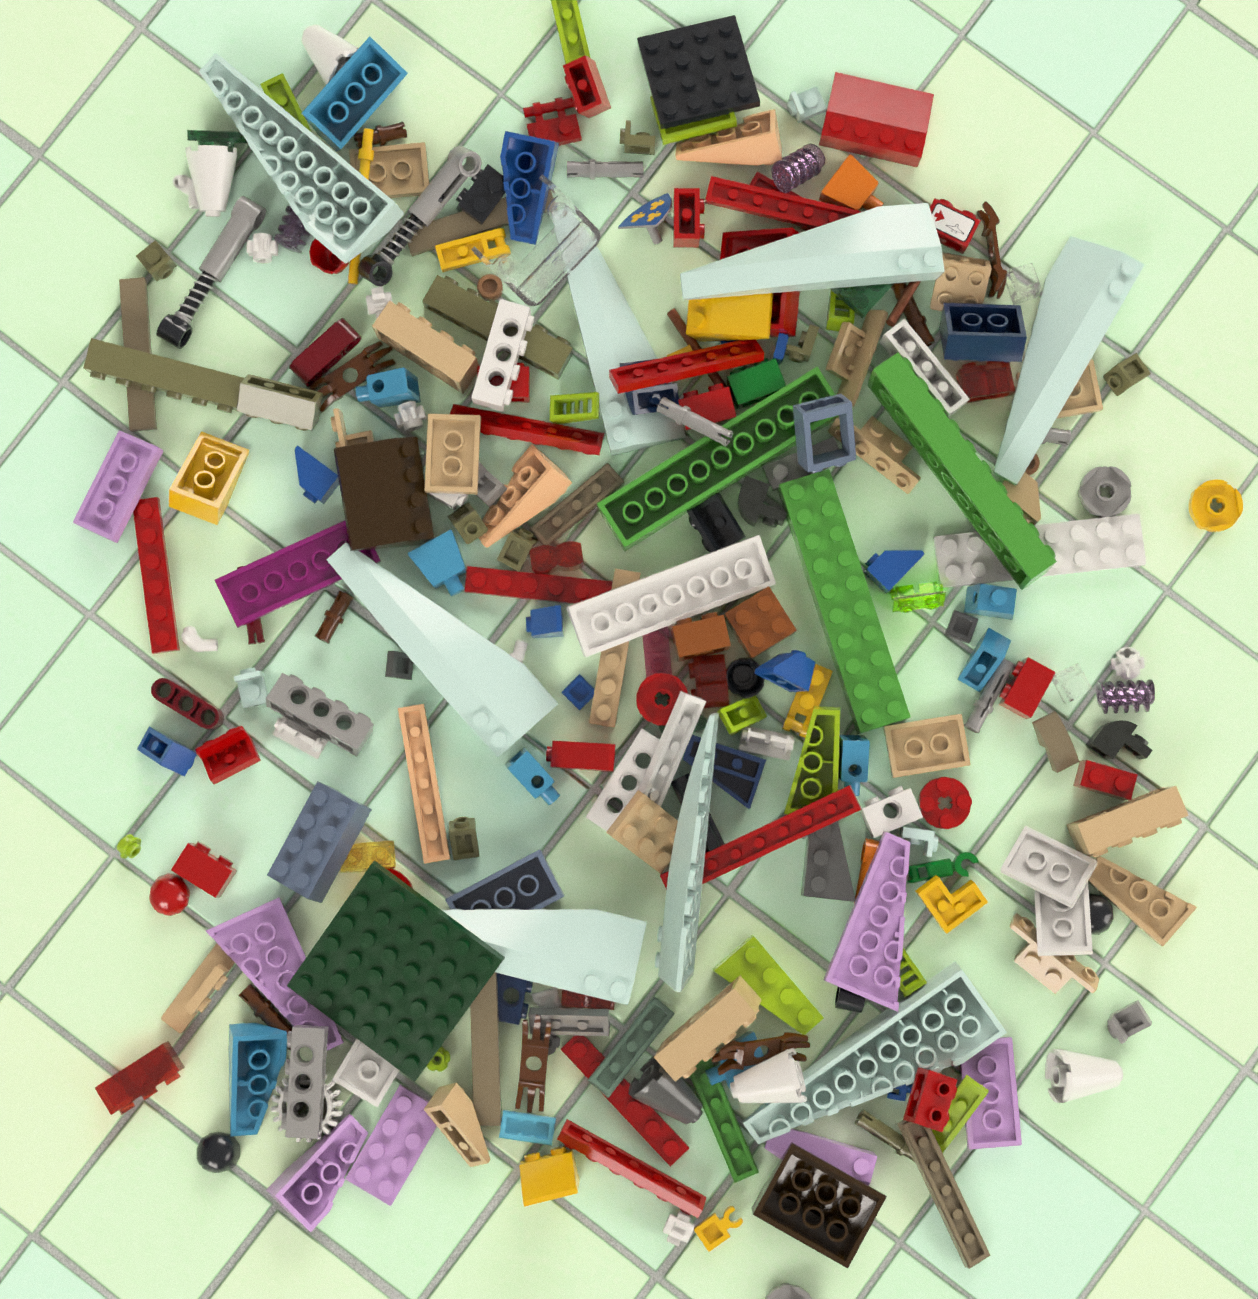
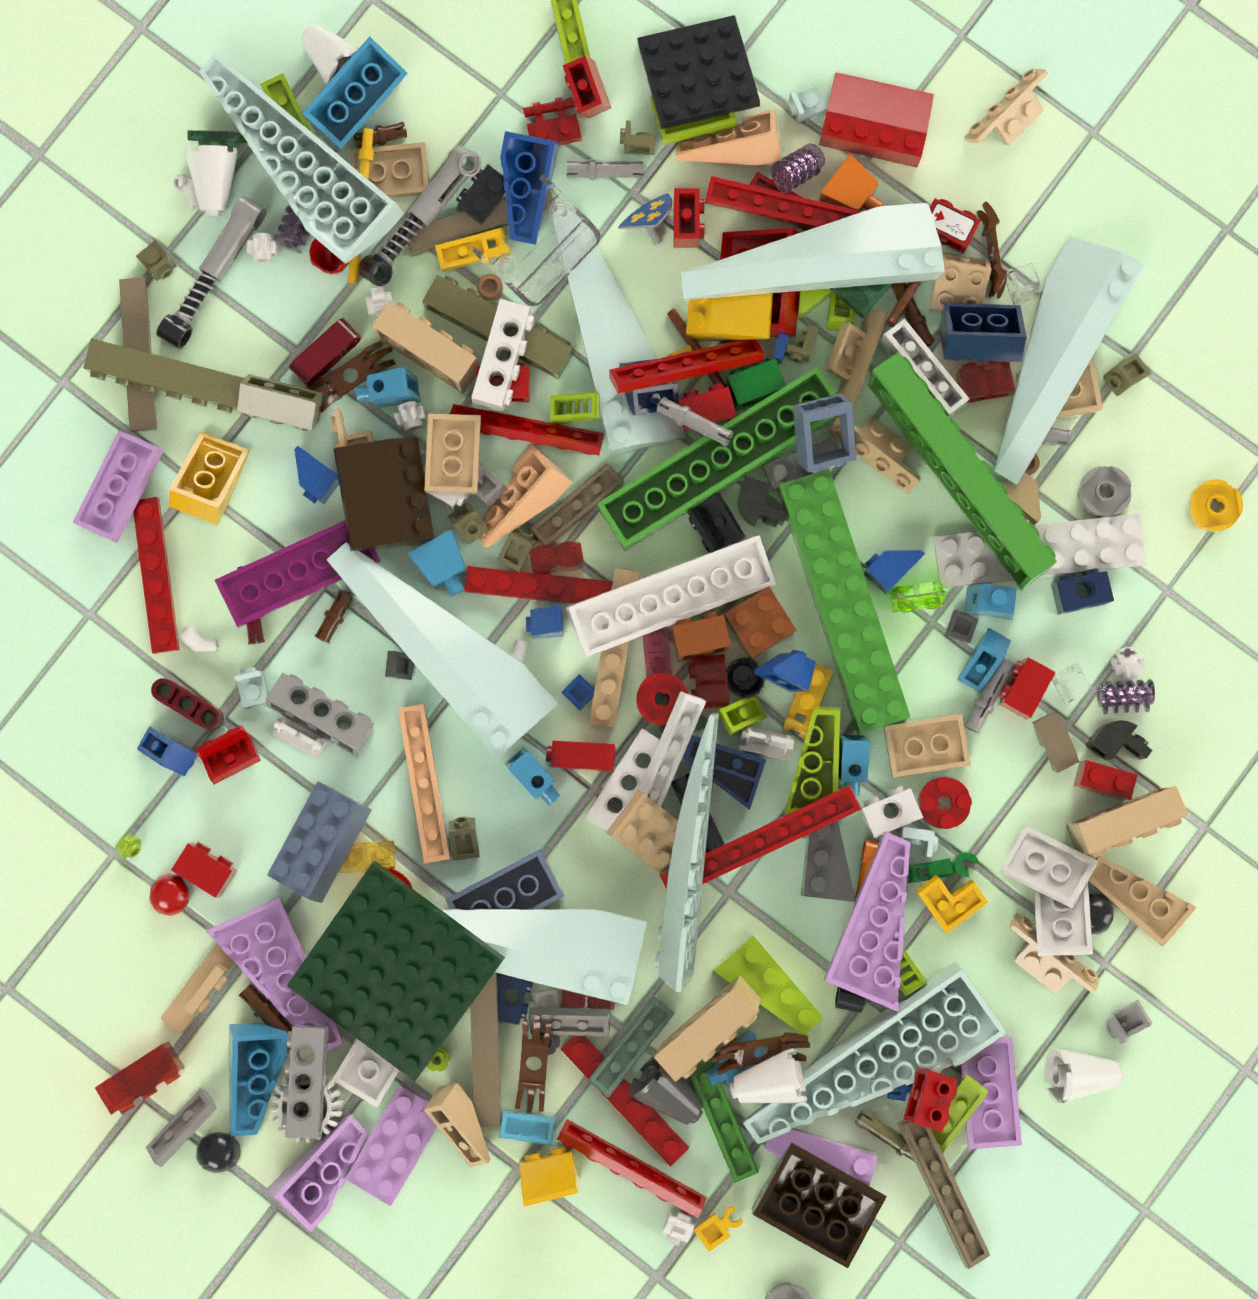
none -> light grey plate [145,1088,217,1167]
none -> lime slope [797,289,831,319]
none -> tan bracket [964,68,1048,145]
none -> dark blue brick [1051,568,1114,615]

